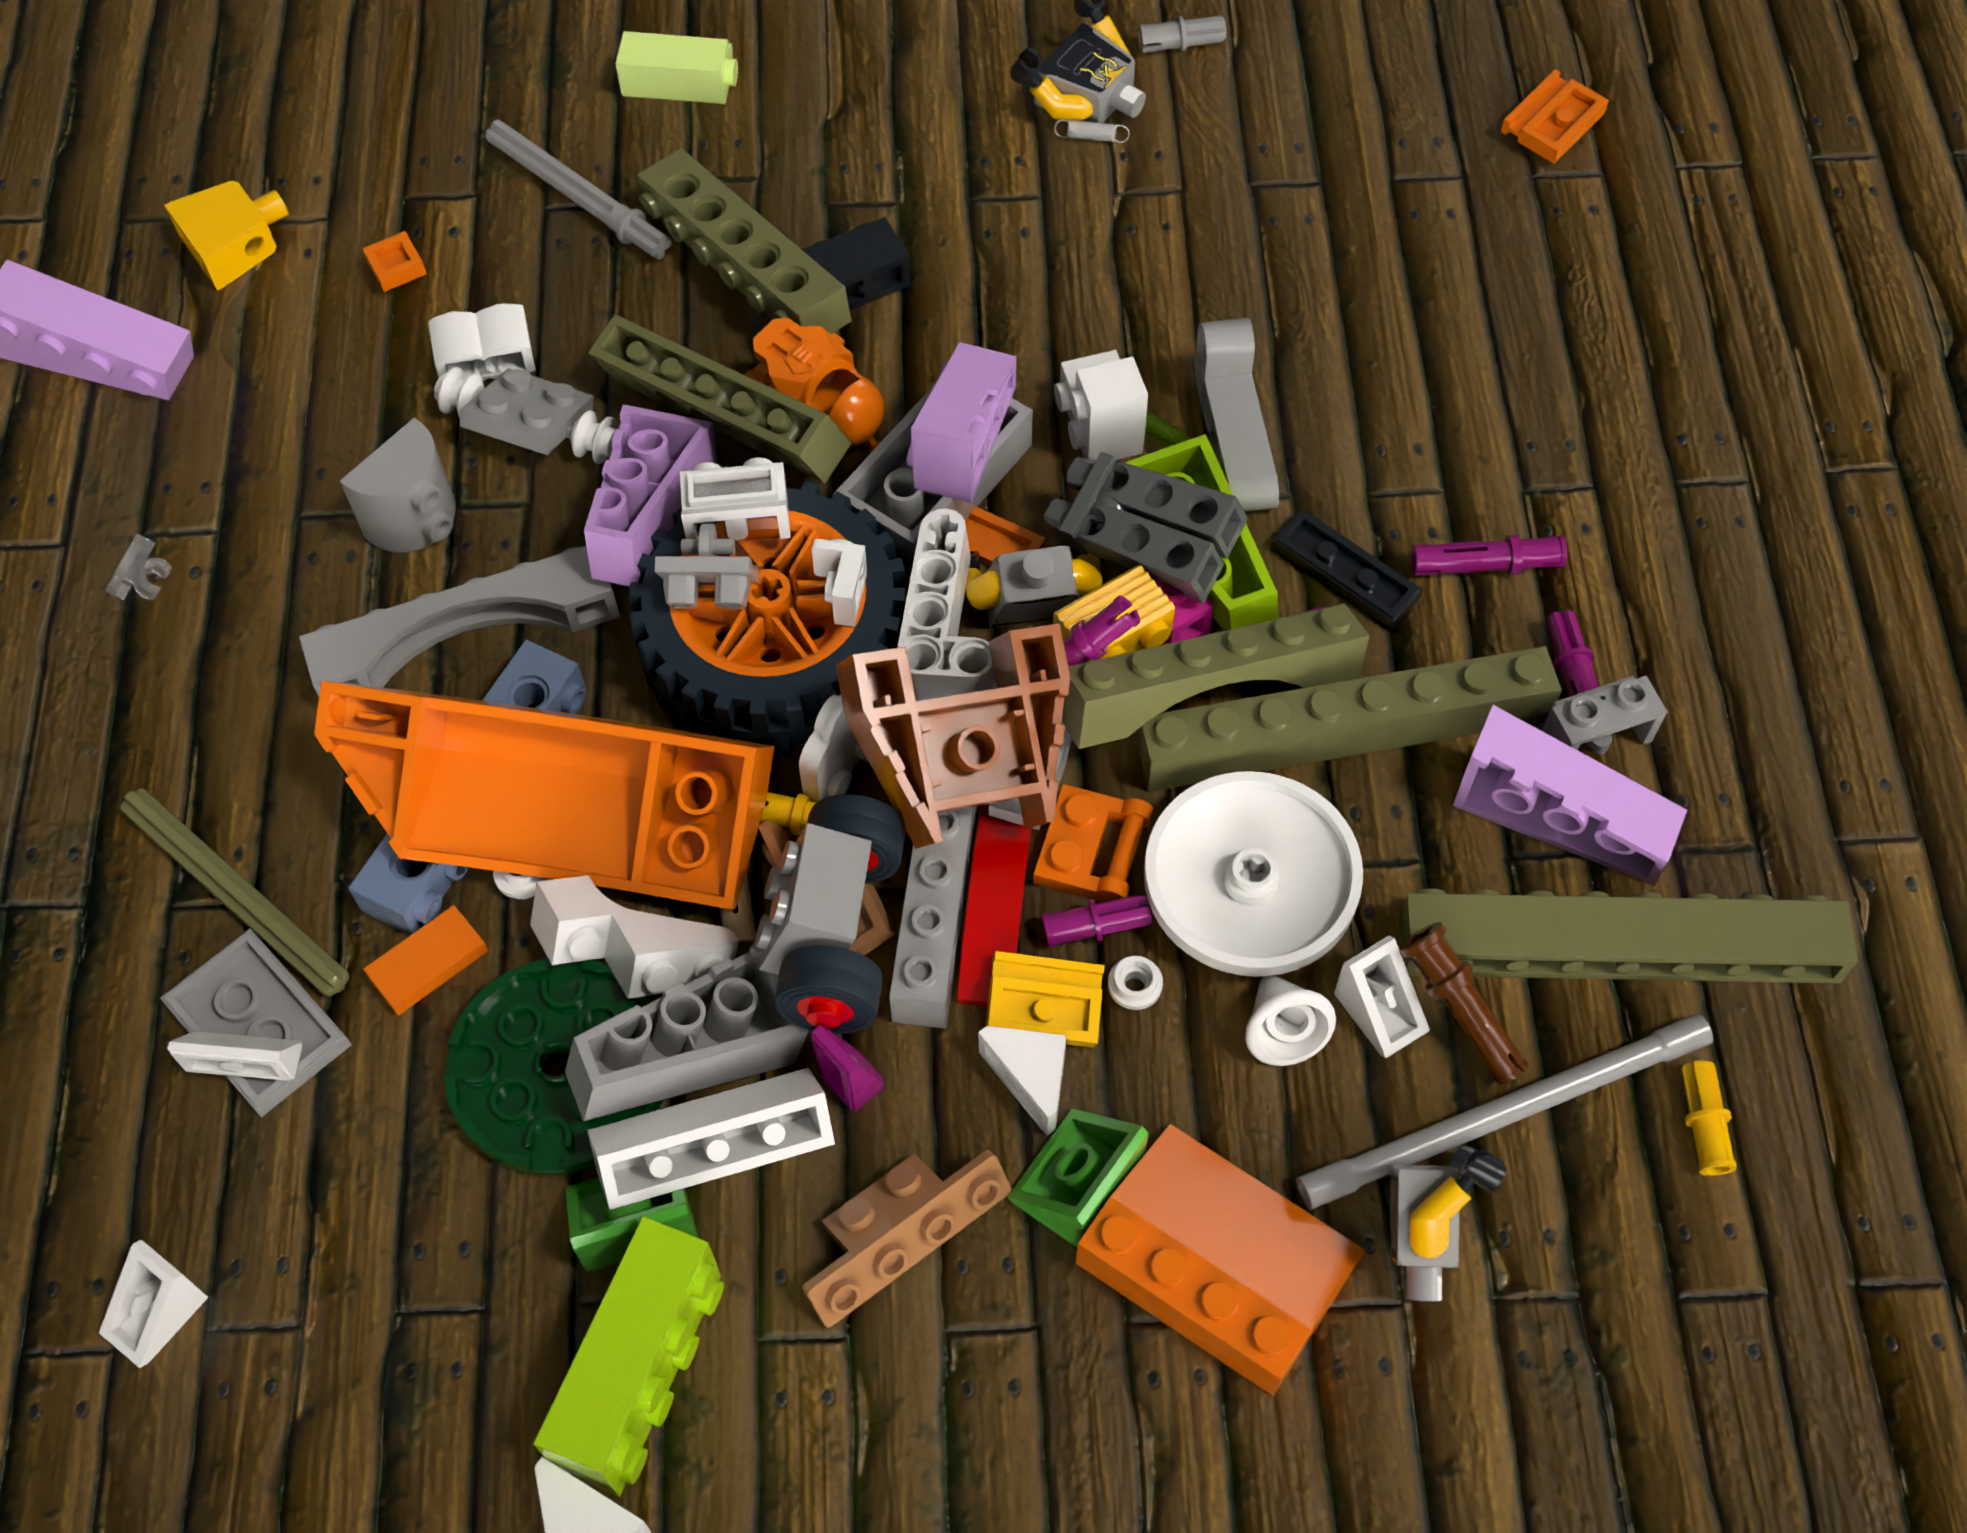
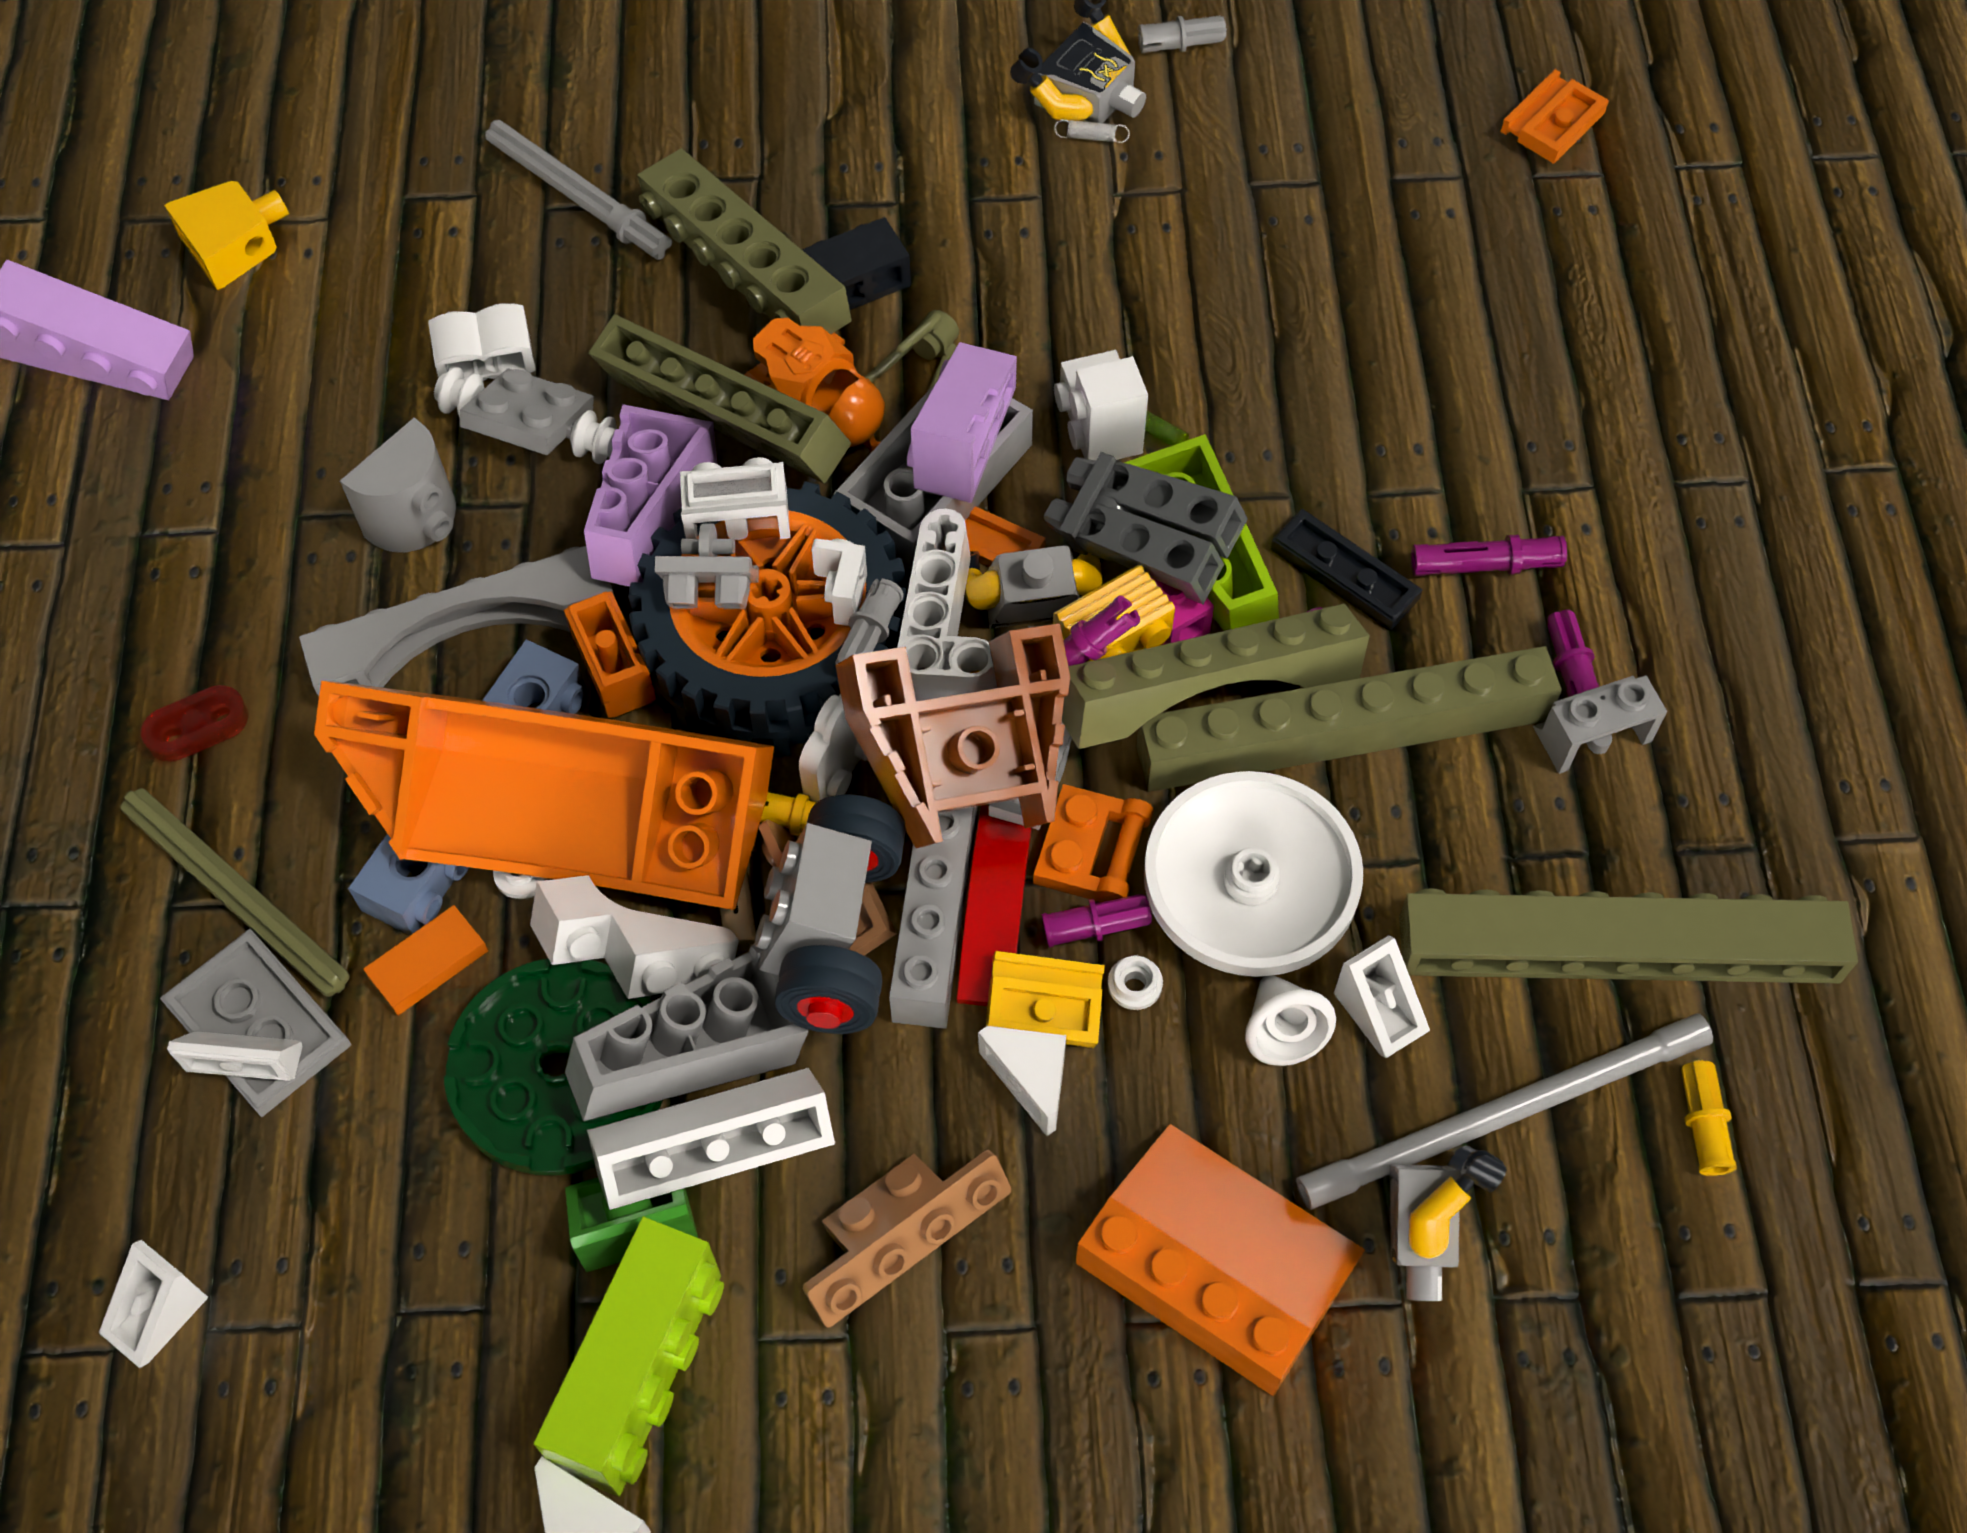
clear tile [105,533,172,600] -> none
orange plate [362,231,427,292] -> none
yellowish green brick [615,31,738,104] -> none
magenta slope [812,1025,885,1112] -> none
bright green slope [1007,1108,1149,1247] -> none
light grey beam [1194,317,1279,512] -> none
reddish brown pin [1399,922,1529,1084] -> none
lavender wedge [1453,705,1687,886] -> none
none -> clear red plate [141,685,249,762]
none -> orange brick [564,591,656,718]
none -> light grey axle [835,578,904,665]
none -> olive plant [865,310,959,391]

